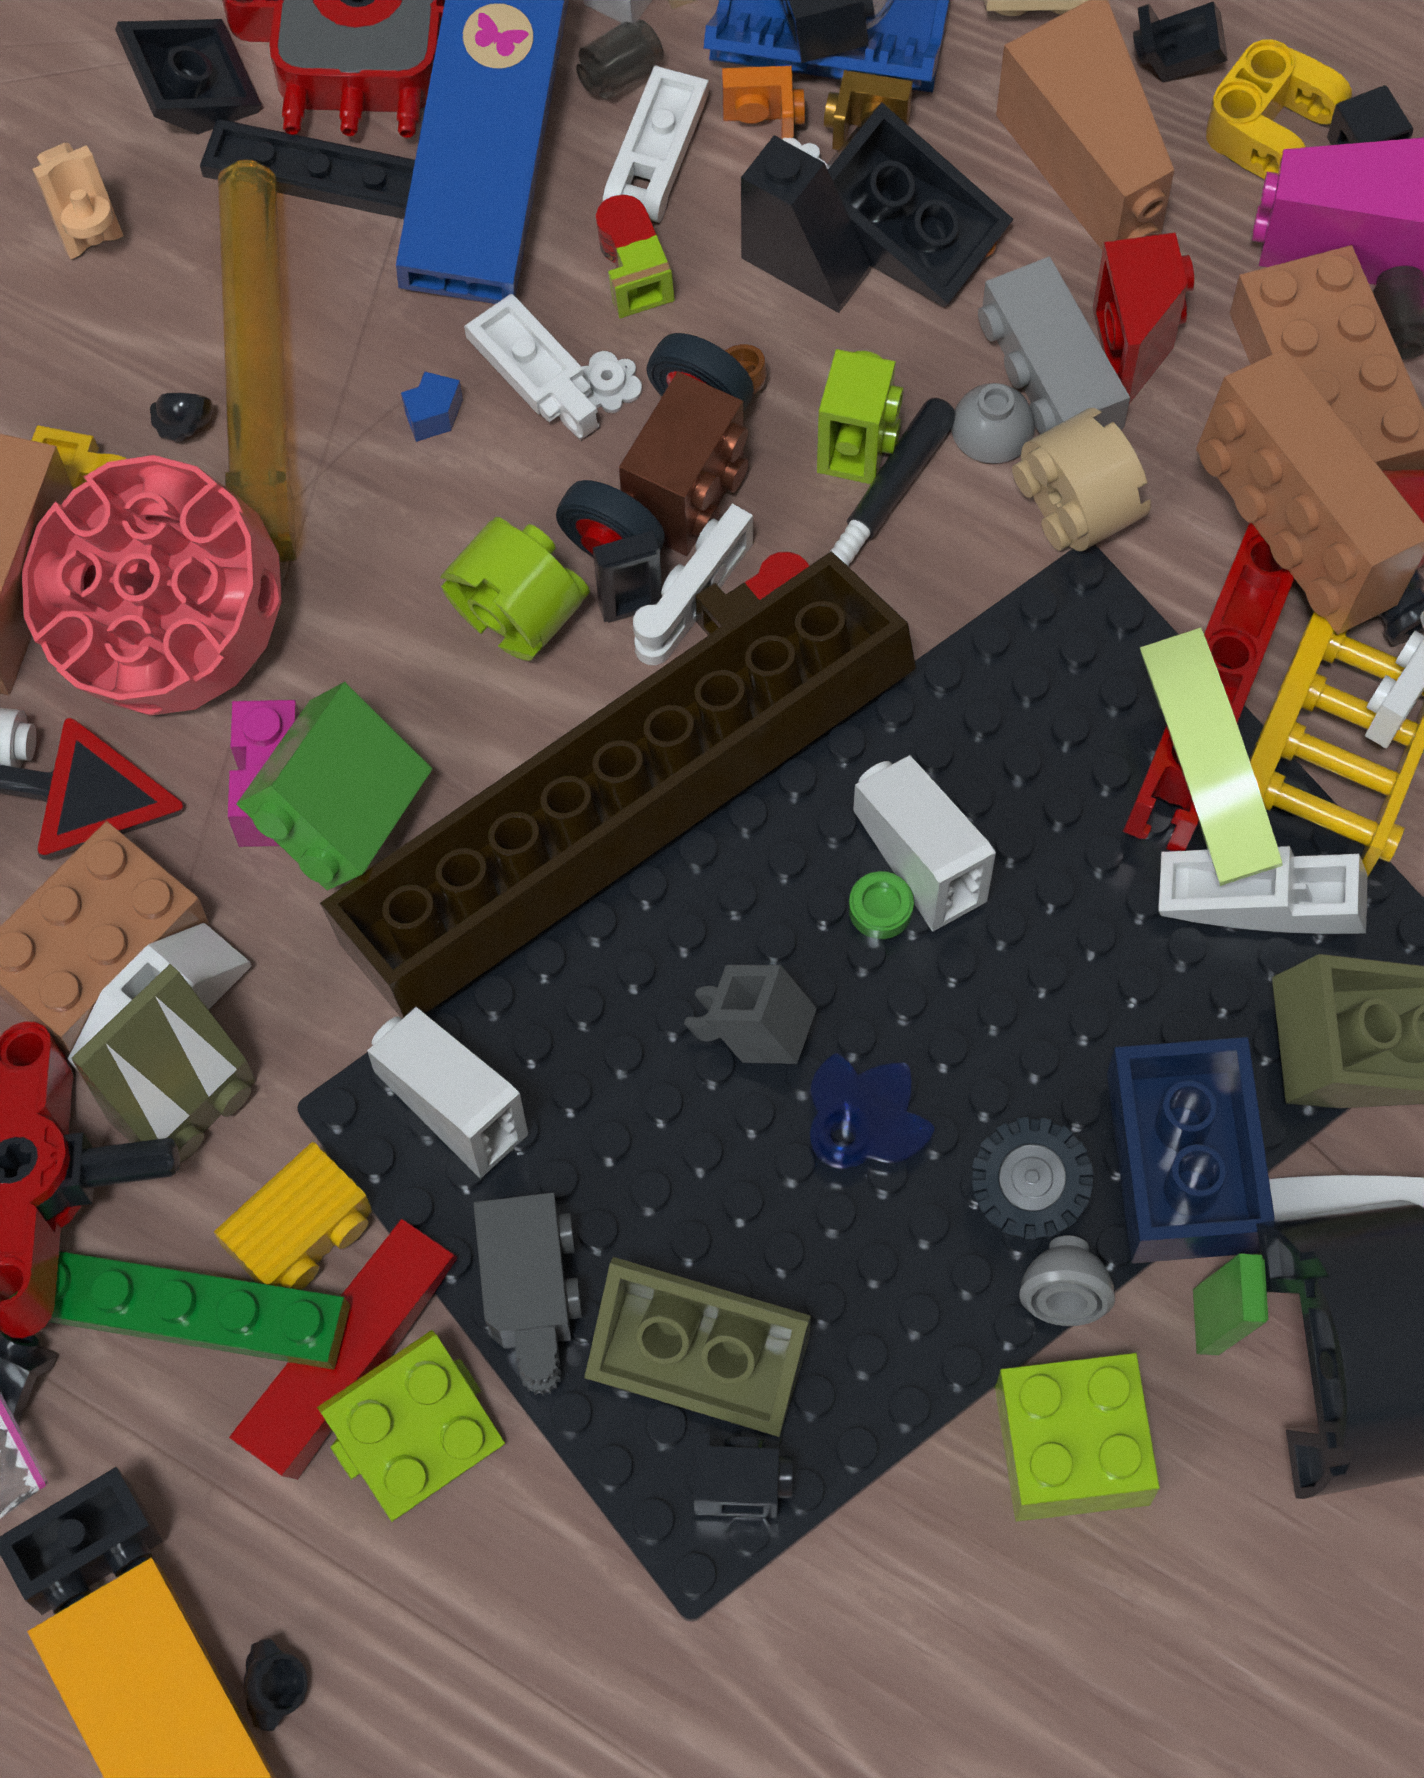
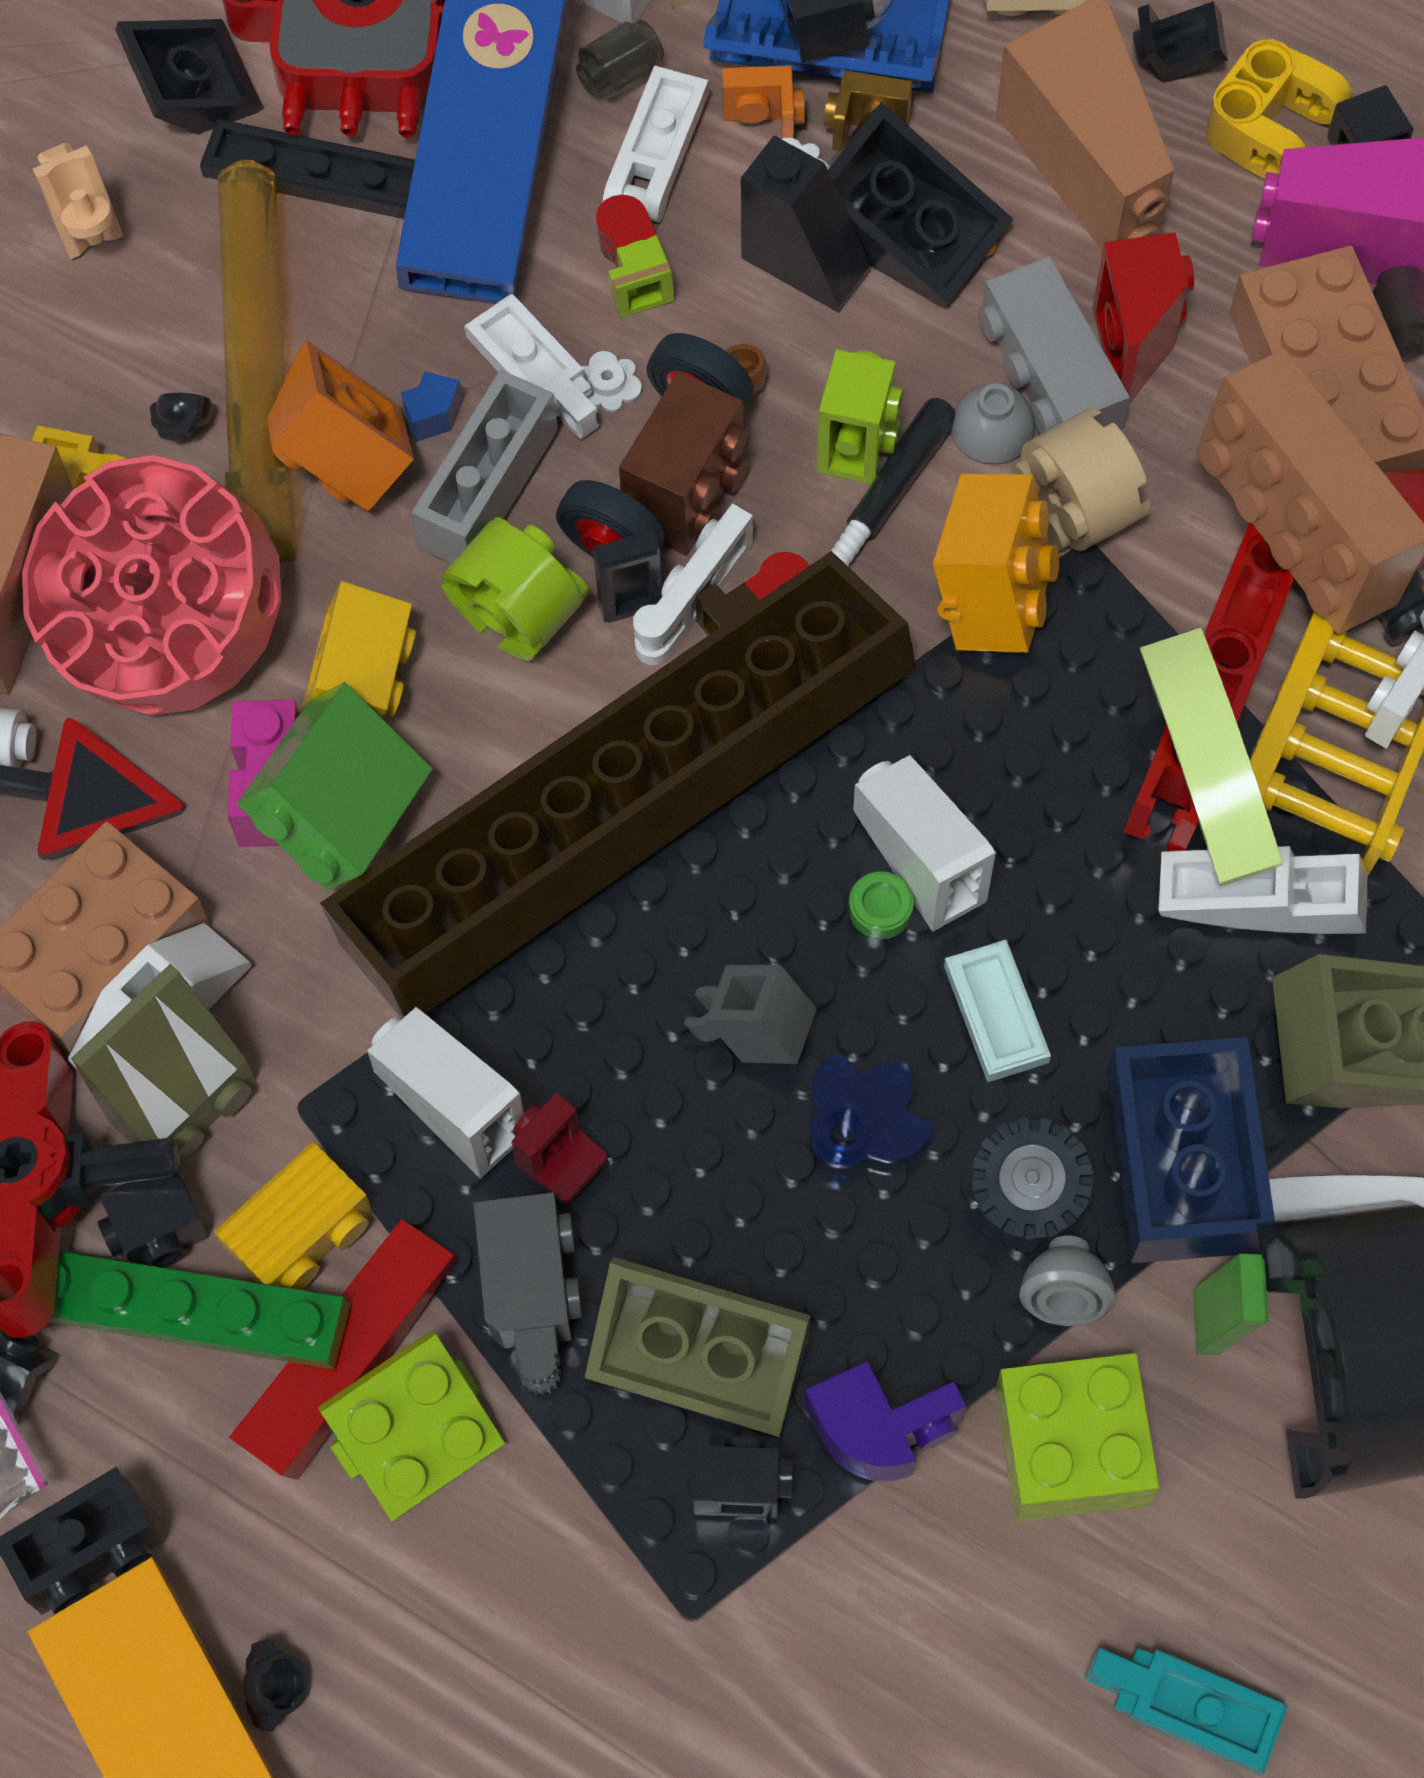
none -> black brick [97,1171,209,1268]
none -> orange slope [267,340,414,512]
none -> yellow brick [300,581,416,718]
none -> light grey brick [411,369,558,563]
none -> dark red bracket [511,1093,607,1205]
none -> dark purple brick [804,1361,966,1481]
none -> light orange brick [932,474,1059,653]
none -> light aqua tile [944,940,1051,1082]
none -> teal hinge [1085,1648,1288,1776]

